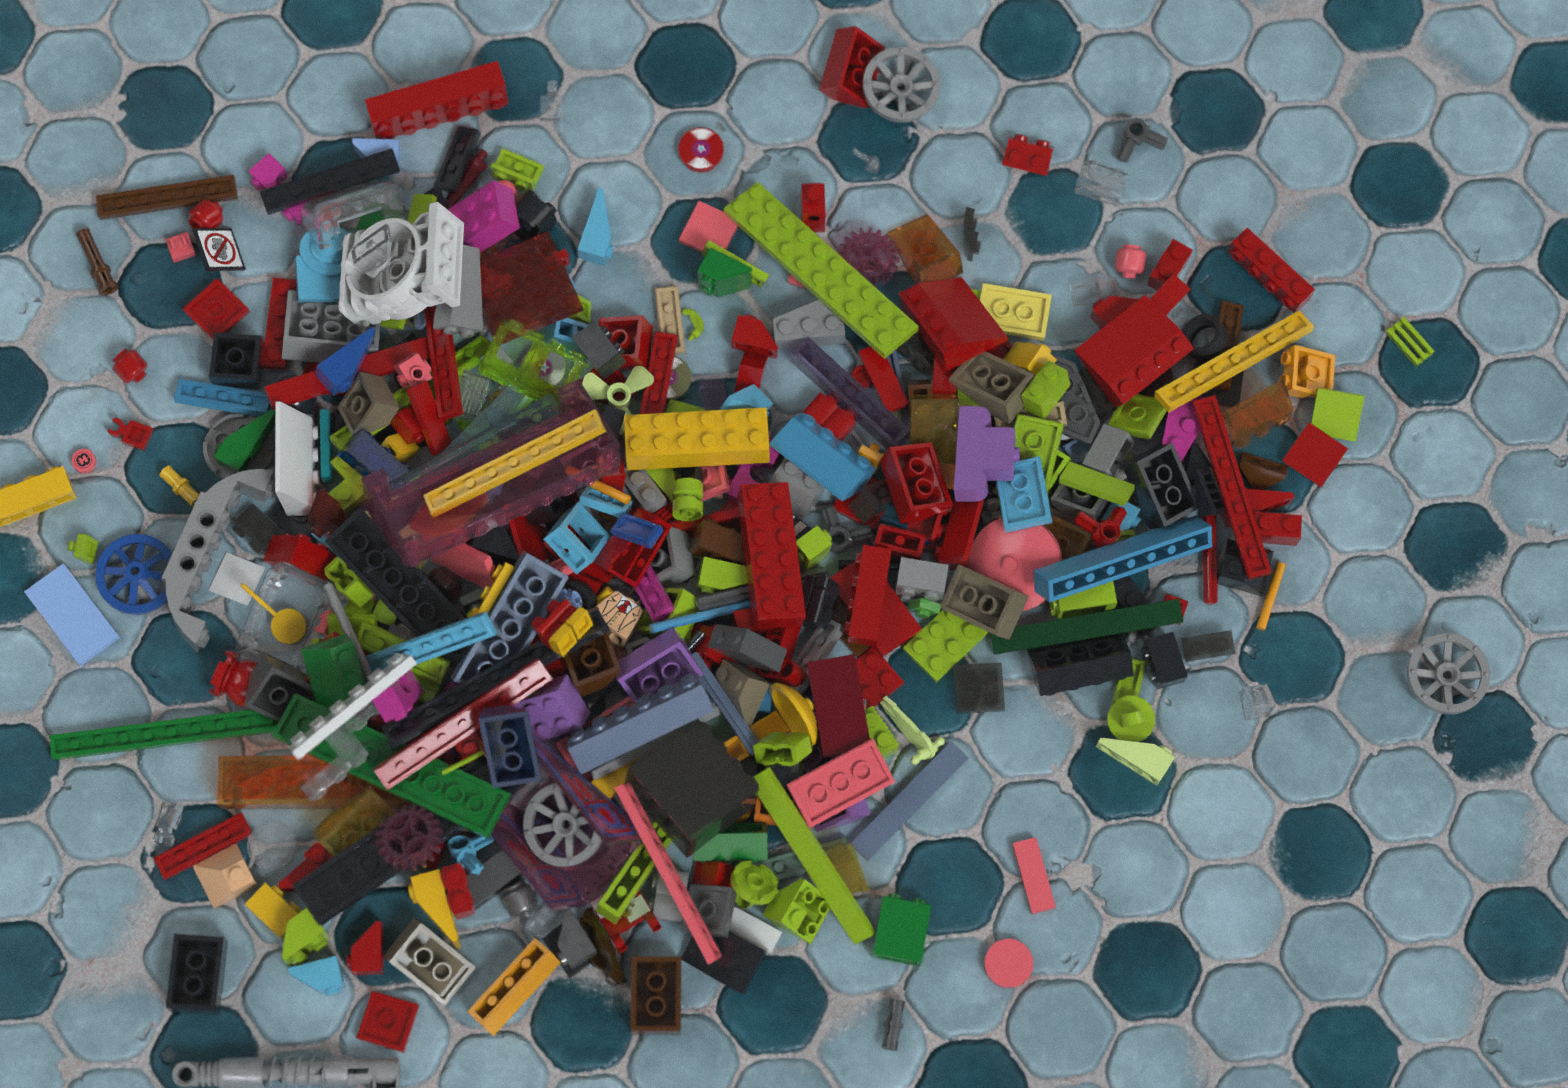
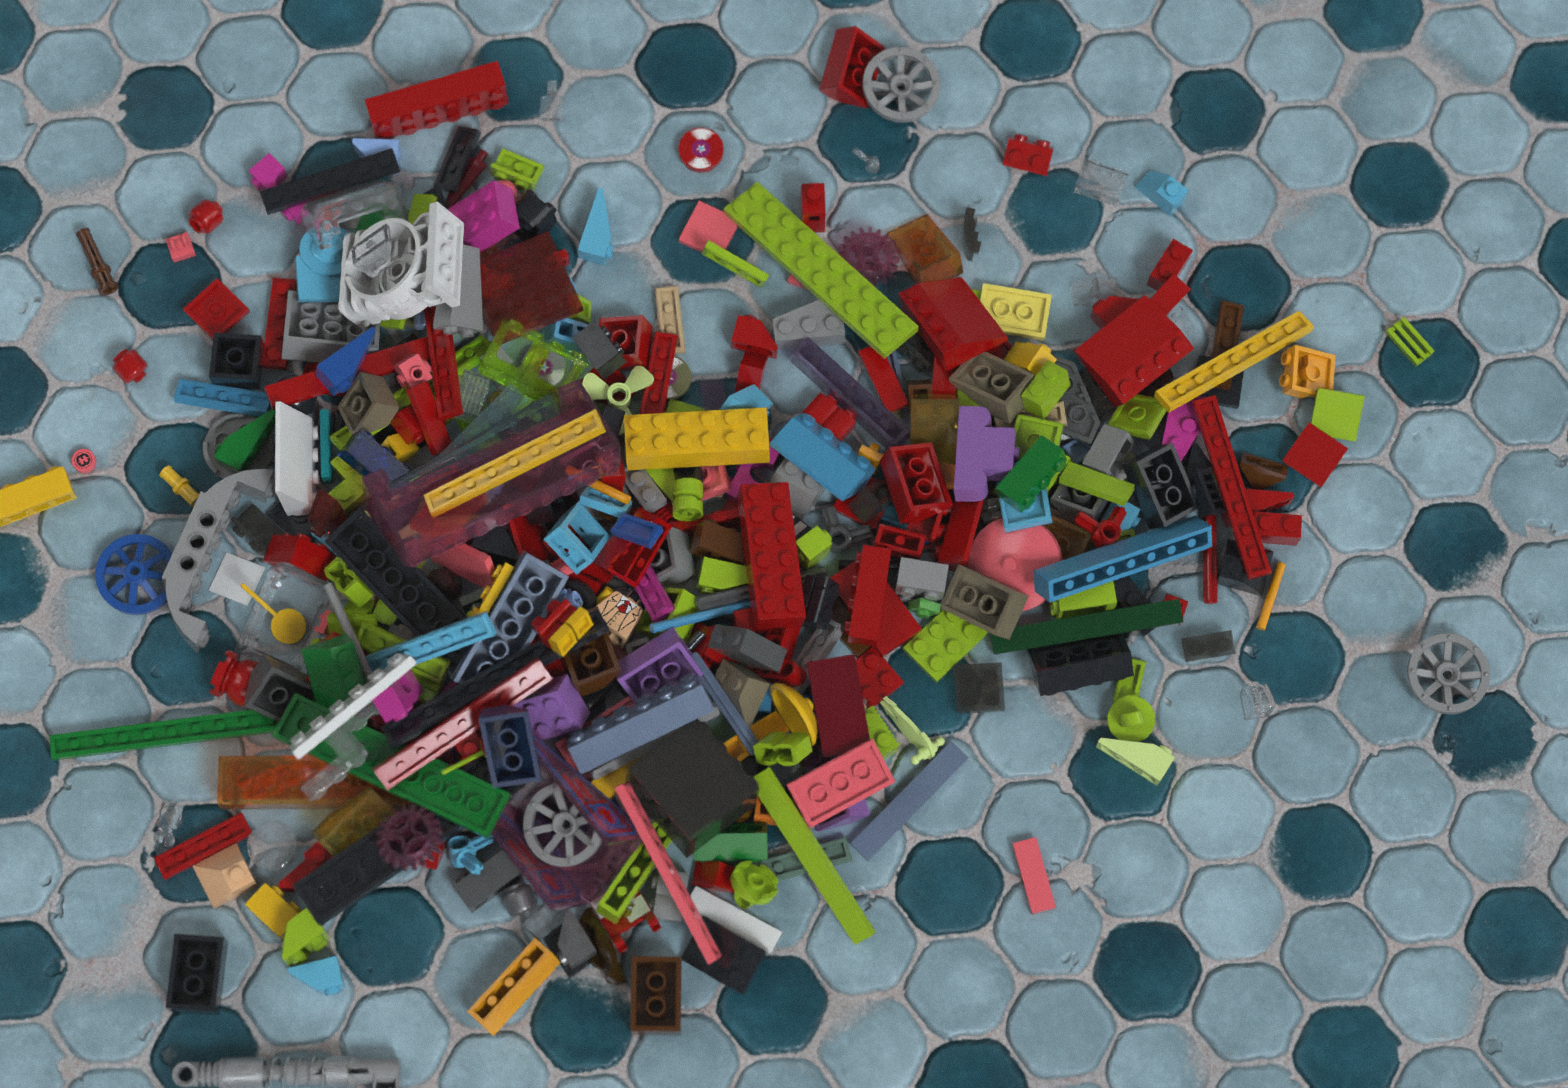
light blue tile [24,563,120,666] -> none
lime tile [67,534,99,564] -> none
reddish brown plate [96,175,238,220] -> none
red plate [107,418,154,451] -> none
piece [192,228,246,271] -> none
red slope [347,921,384,976] -> none
red tile [356,991,420,1053] -> none
dark tan slope [383,918,476,1006] -> none
yellow slope [408,869,461,949] -> none
red brick [441,863,475,920] -> none
dark grey tile [680,883,737,938] -> none
lime piece [682,308,704,341] -> none
green slope [697,248,752,297] -> none
lime slope [763,878,831,944] -> none
clear yellow hinge [826,841,869,895] -> none
red tile [851,365,872,390] -> none
green brick [872,894,932,967] -> none
dark grey pin [882,999,905,1051] -> none
coral tile [984,939,1033,988] -> none
coral head [1115,244,1146,279] -> none
dark grey axle [1116,118,1168,163] -> none
black brick [1141,632,1188,690] -> none
black tyre [1182,314,1228,361] -> none
clear orange slope [1222,379,1294,449] -> none
red brick [1228,227,1315,313] -> none
none -> green brick [996,435,1067,513]
none -> medium azure slope [1135,170,1188,216]

